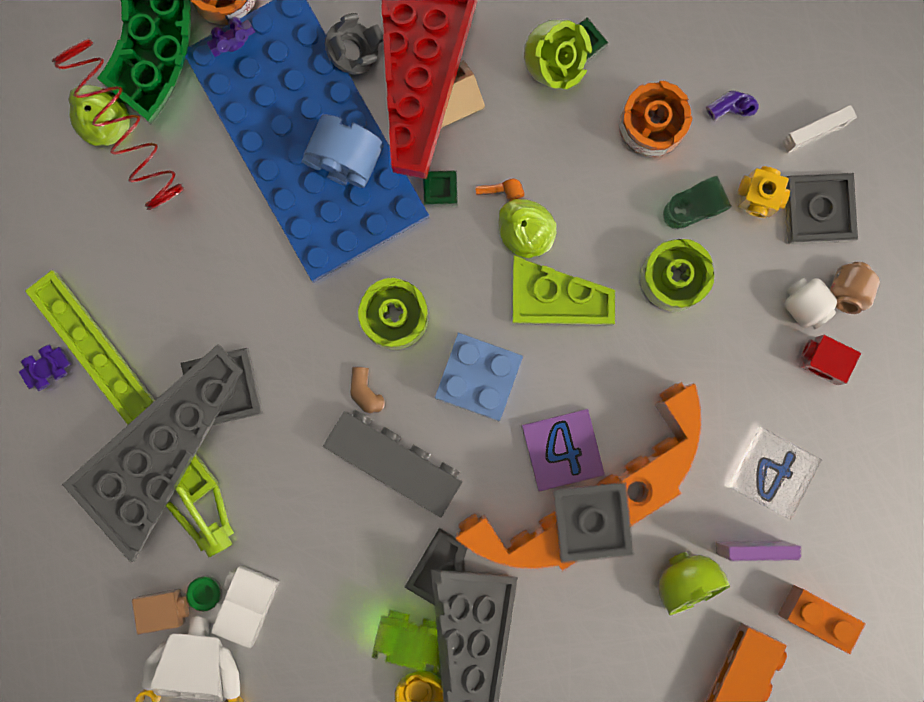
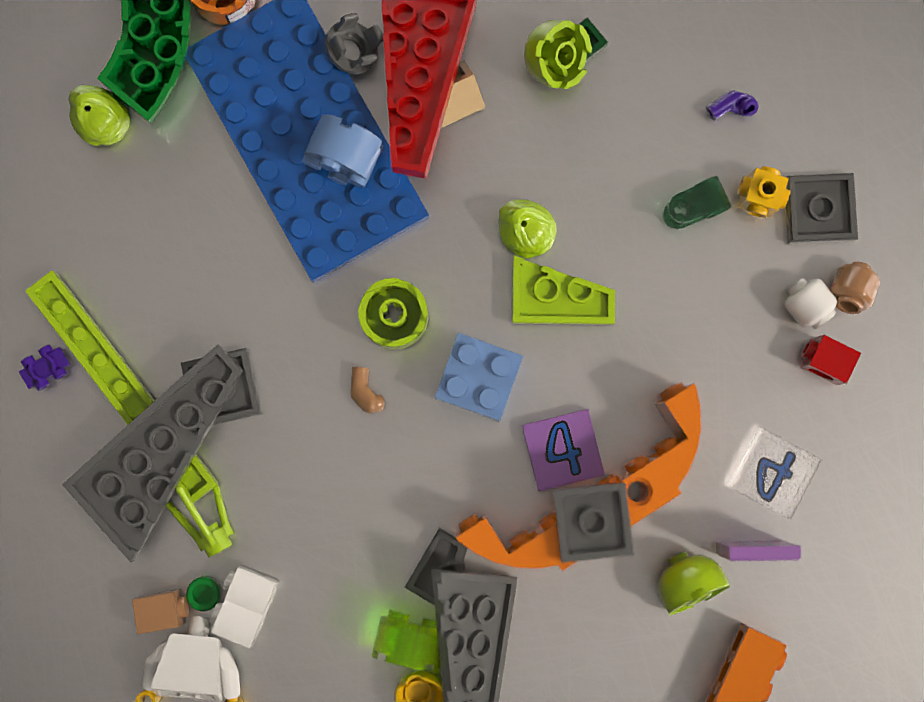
red piece [52,38,184,210] -> none
dark purple piece [207,17,255,57] -> none
dark grey brick [322,409,463,518] -> none
dark green tile [423,170,458,207] -> none
orange hand [476,178,525,201] -> none
orange brick [619,81,692,158] -> none
lime brick [640,239,715,312] -> none
orange brick [778,585,866,654] -> none
white tile [782,105,857,153] -> none

